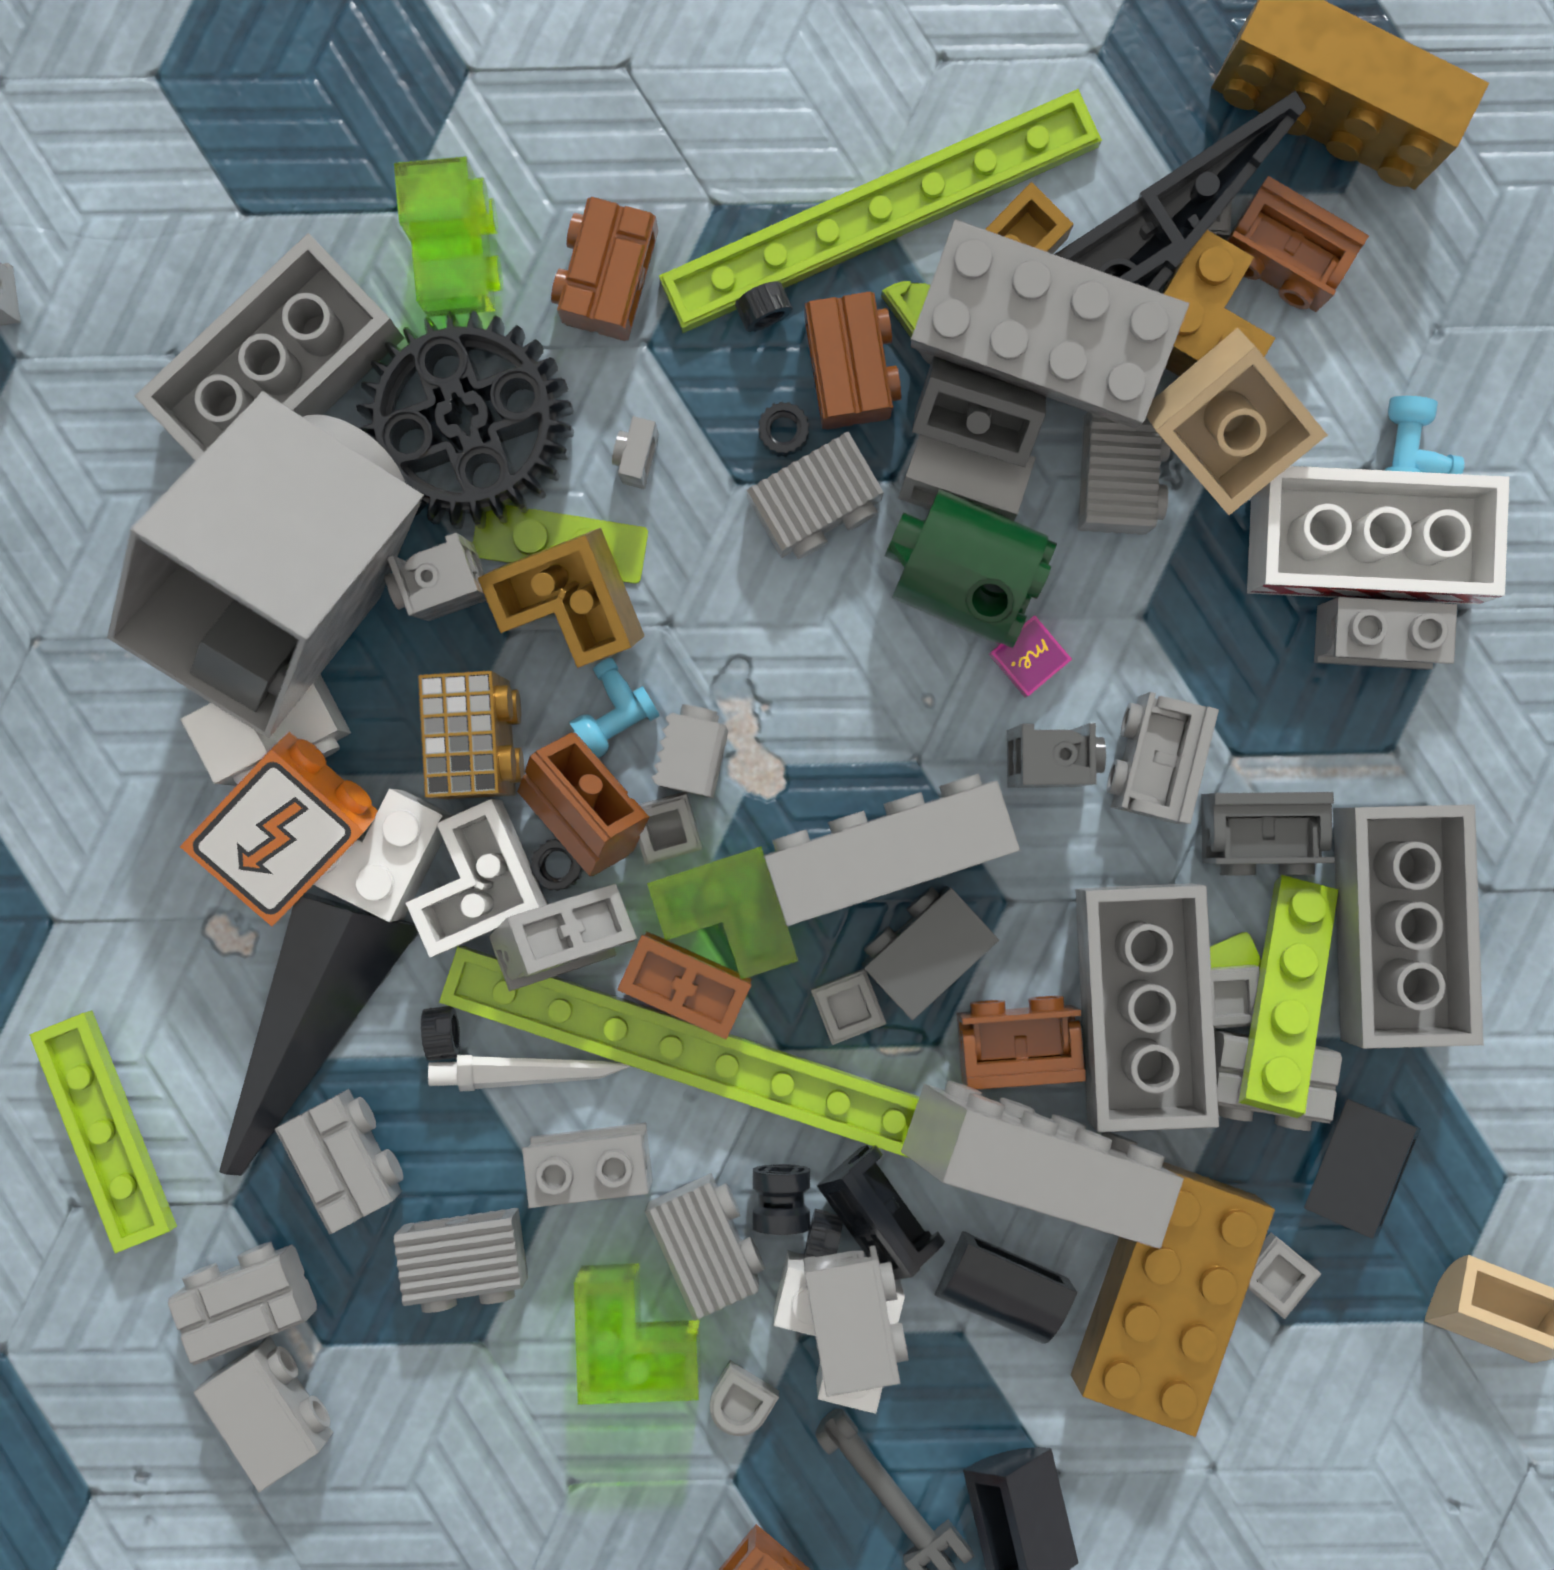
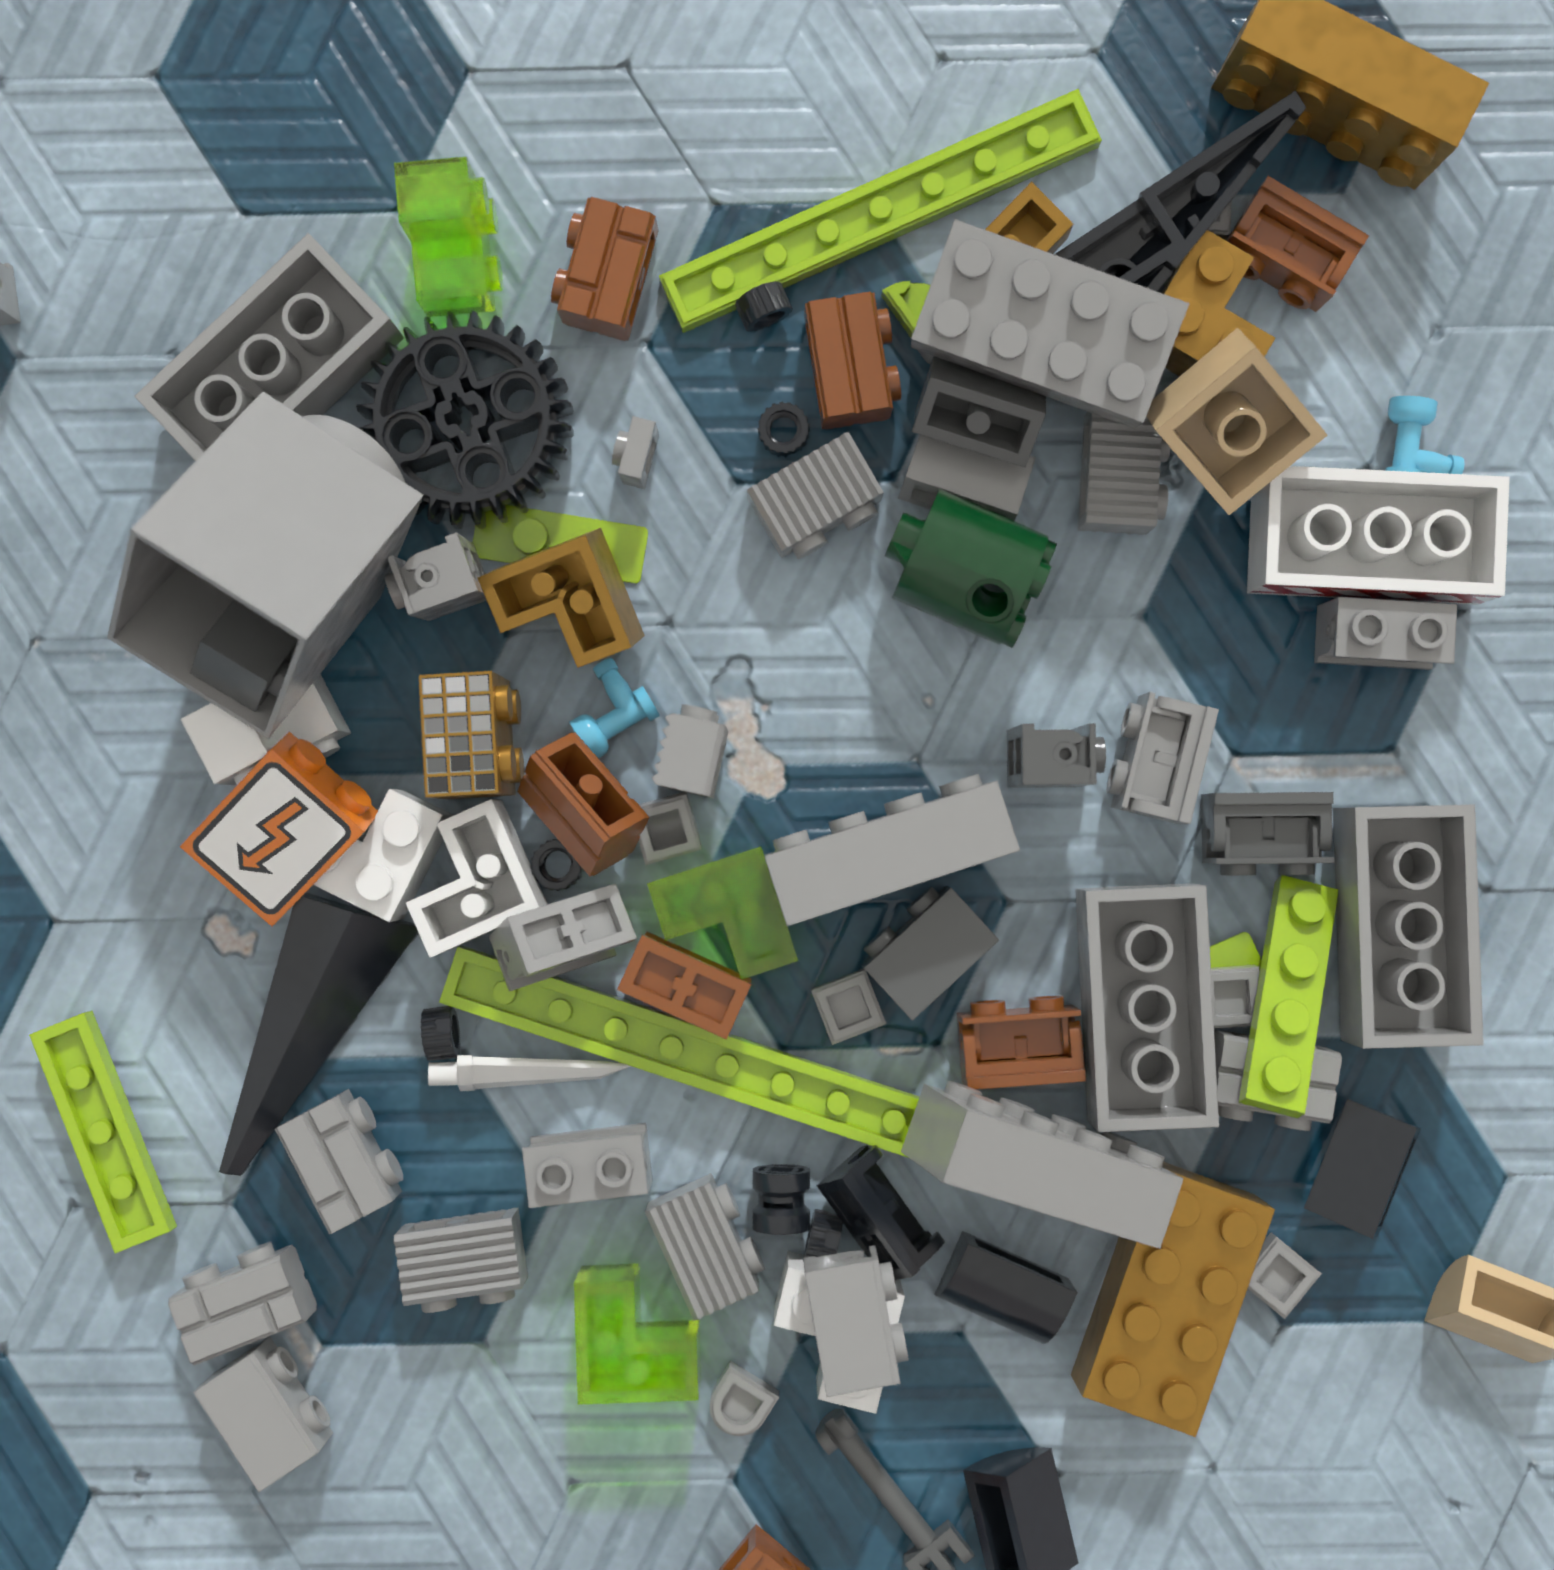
magenta tile [988,615,1072,698] -> none

